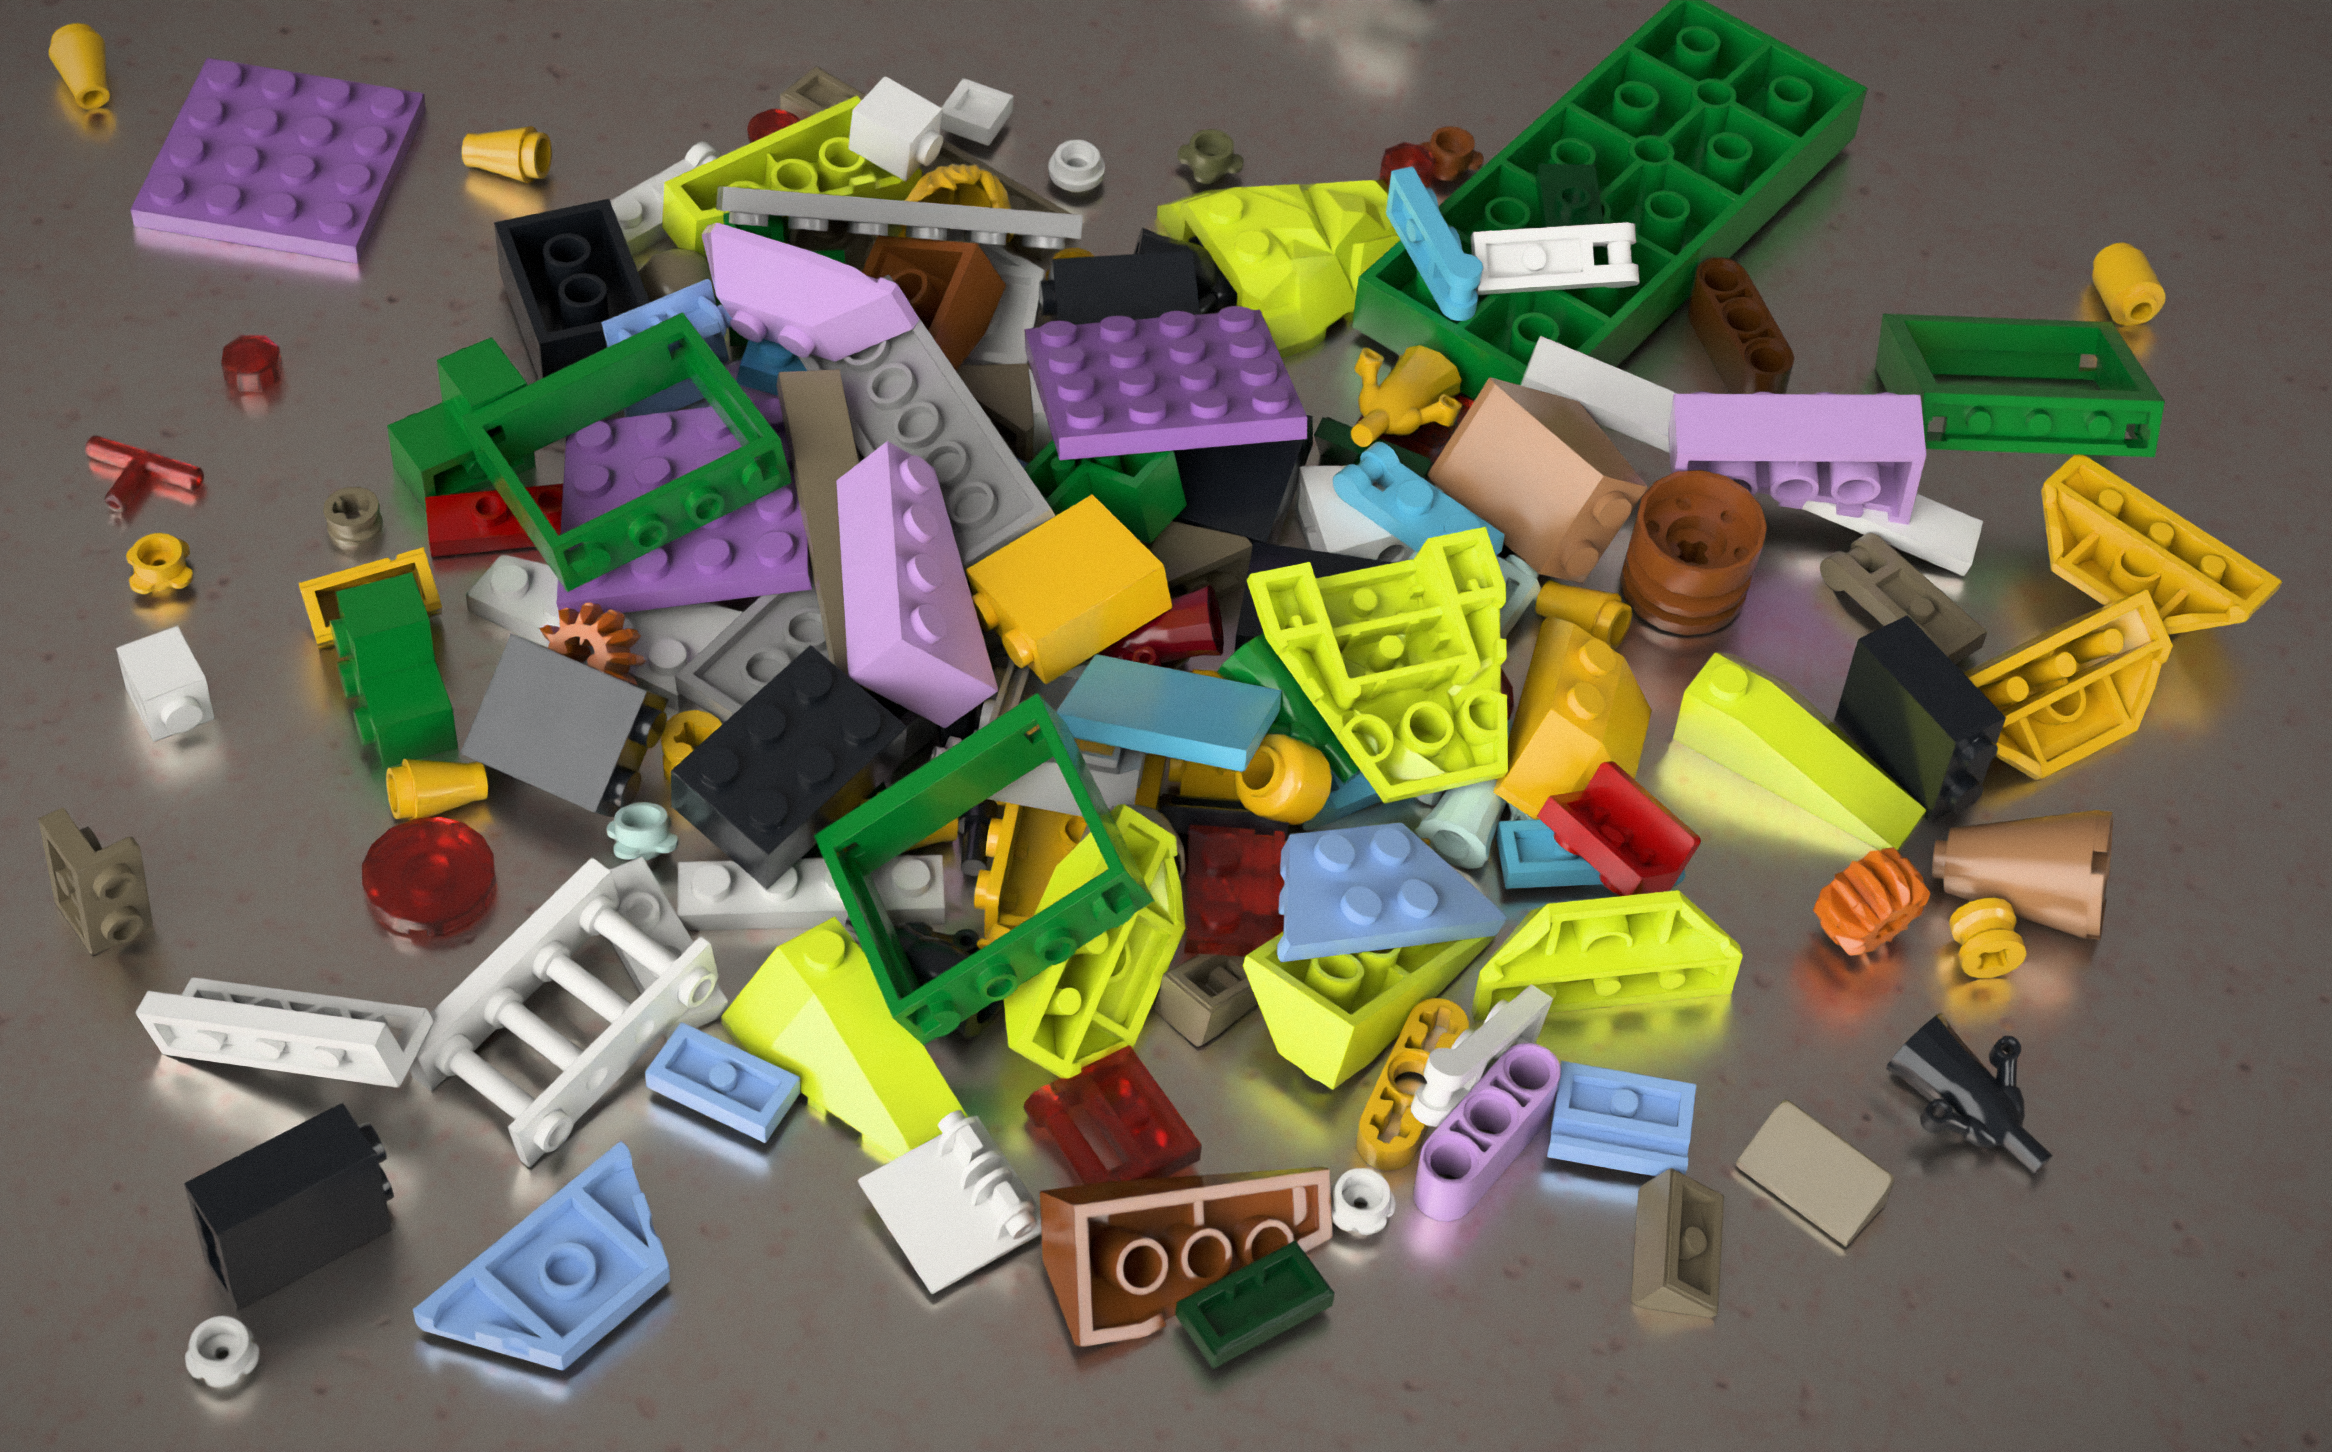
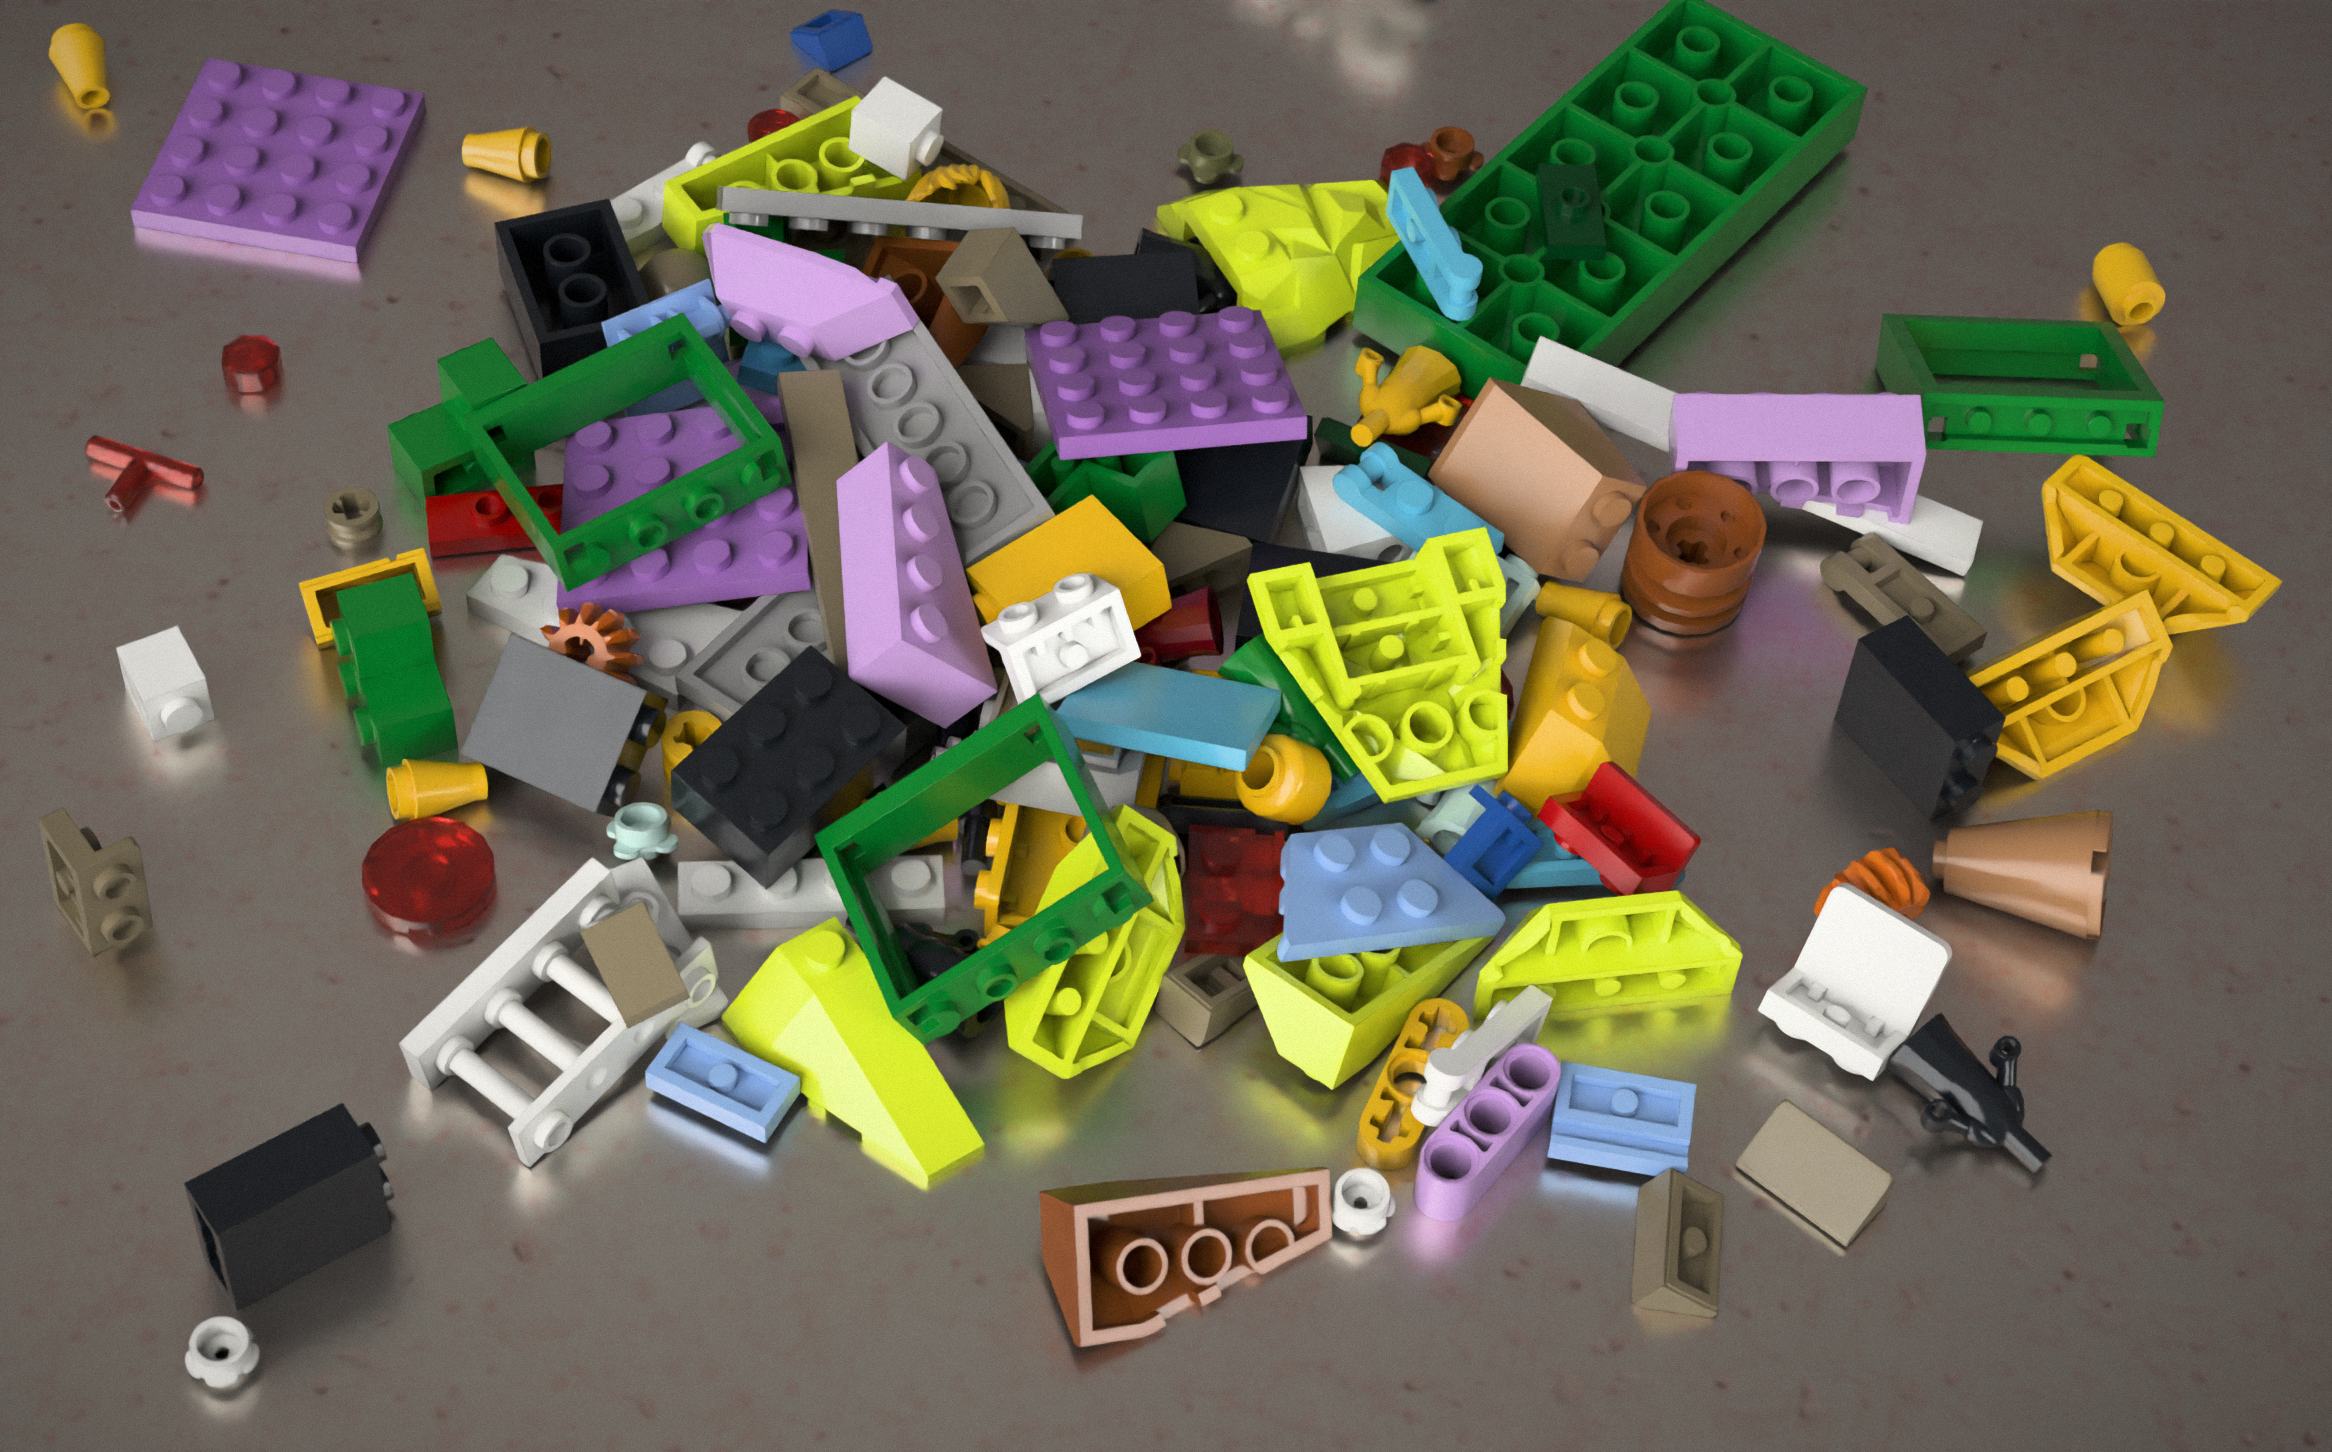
yellow plate [126,533,193,594] -> none
white fence [135,977,434,1088] -> none
light blue wing [413,1141,670,1371] -> none
white hinge [858,1110,1041,1295] -> none
white plate [940,78,1013,146] -> none
clear red plate [1023,1045,1202,1185] -> none
white plate [1049,140,1105,192] -> none
dark green plate [1175,1240,1335,1369] -> none
white plate [1471,223,1639,295] -> none
neon yellow wedge [1673,652,1926,852] -> none
reddish brown beam [1687,257,1795,394] -> none
yellow wheel [1949,897,2027,978] -> none
none -> dark tan slope [578,898,691,1029]
none -> blue slope [790,9,873,71]
none -> dark tan slope [935,227,1070,327]
none -> white bracket [981,573,1141,705]
none -> blue bracket [1443,784,1544,902]
none -> white bracket [1758,883,1952,1081]

